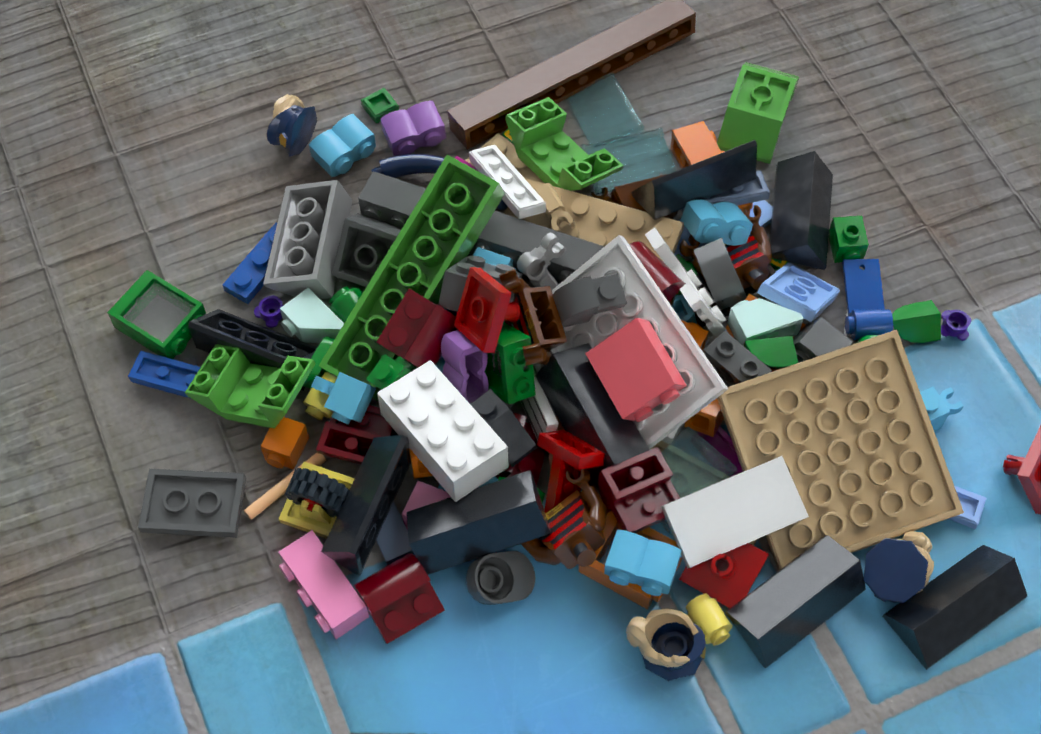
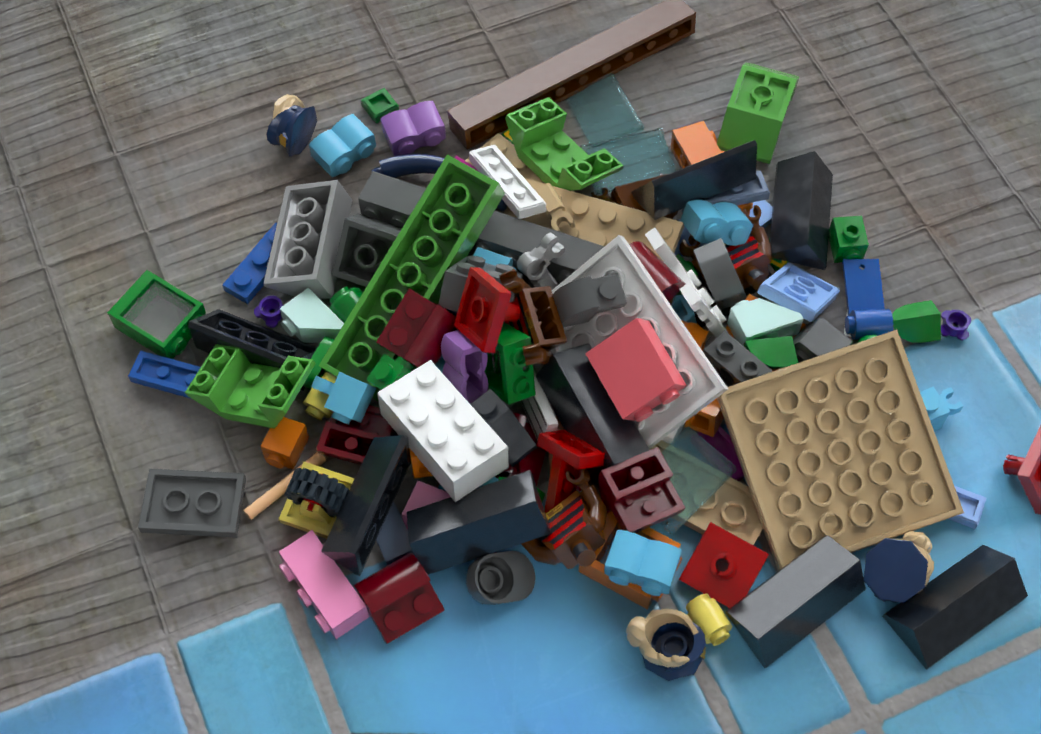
white tile [661,456,809,568] -> none

